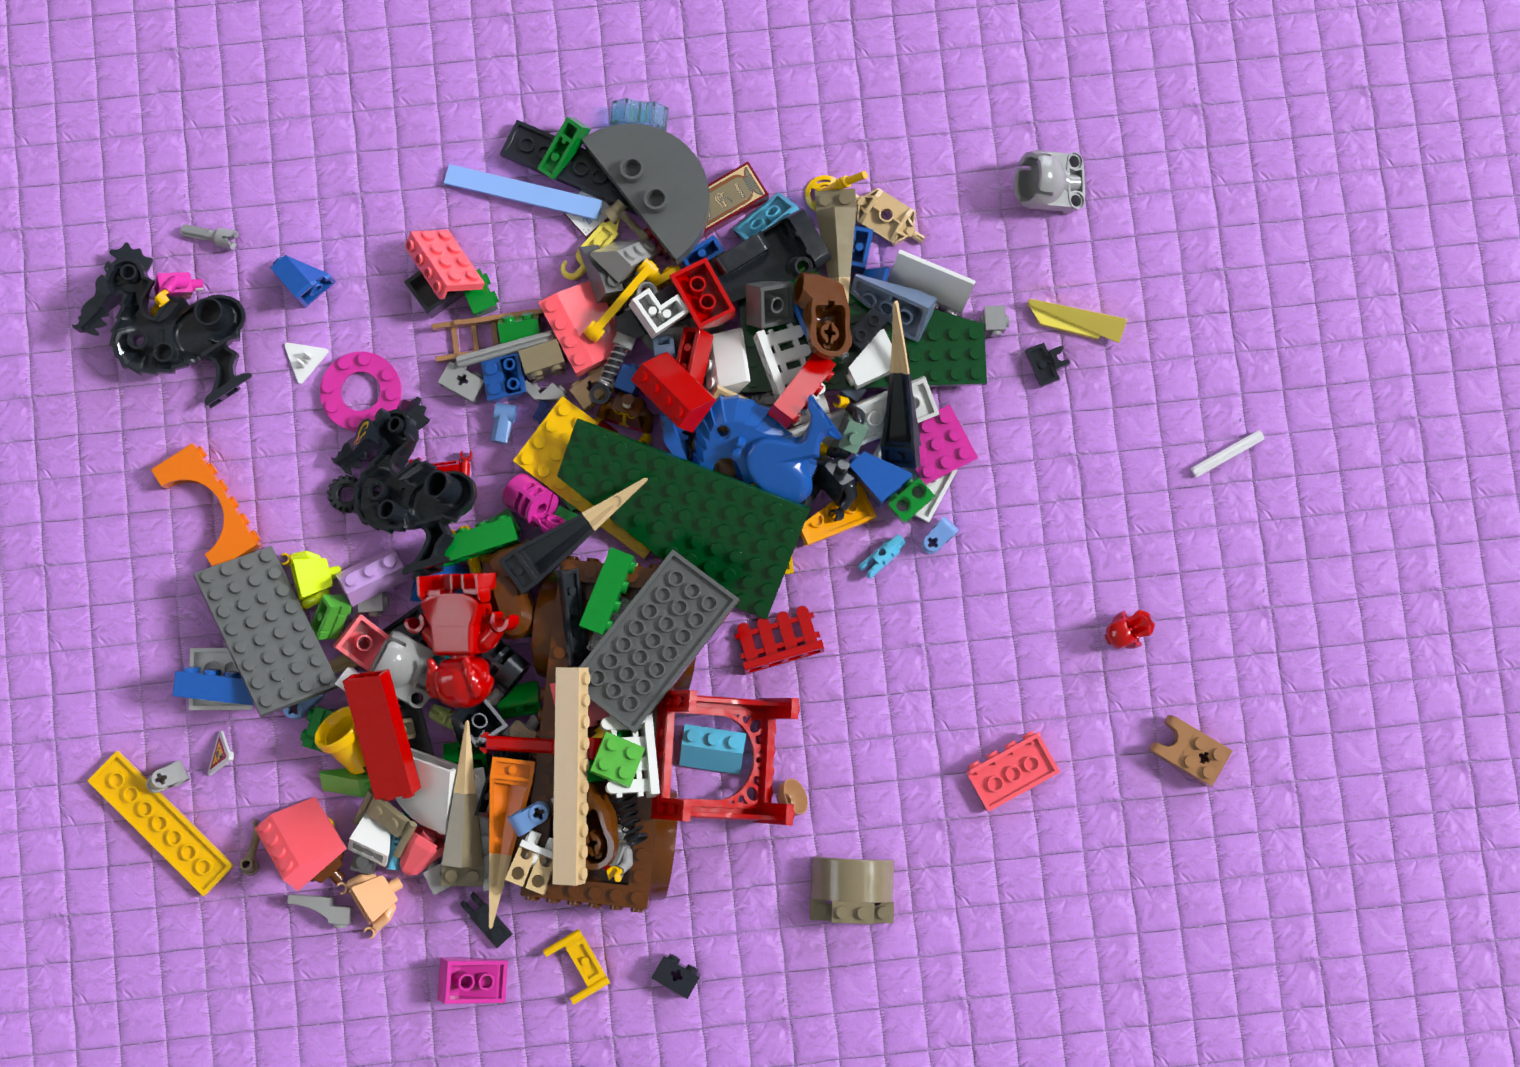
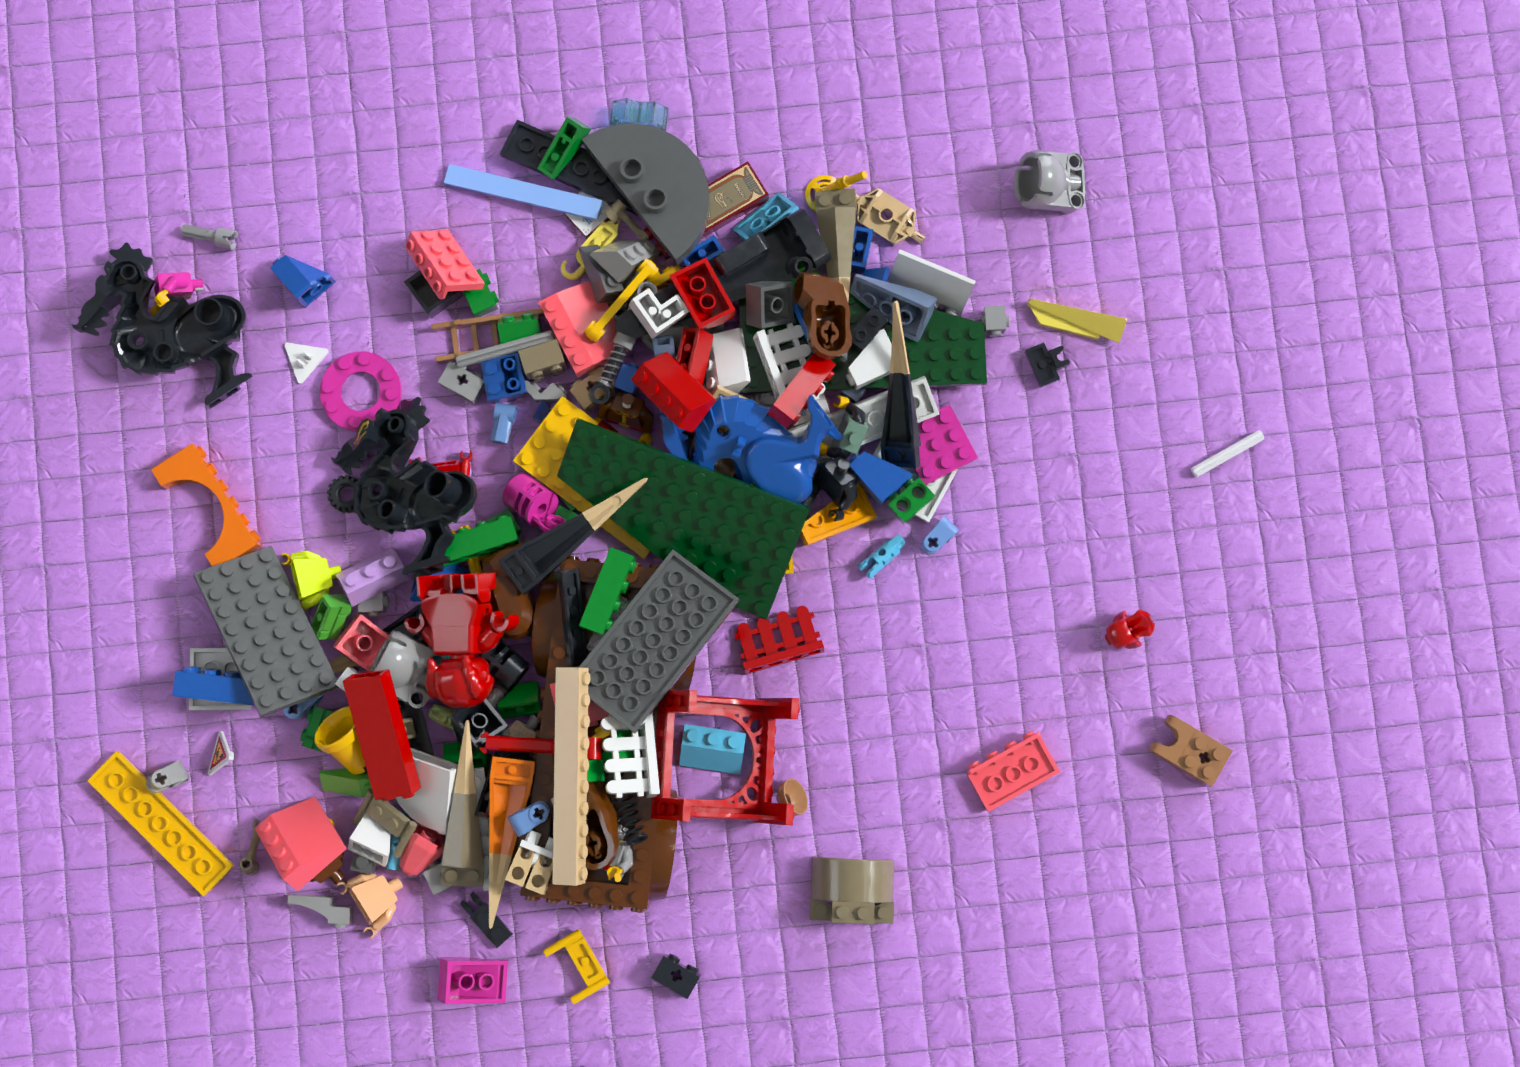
bright green plate [589,731,645,789] -> none

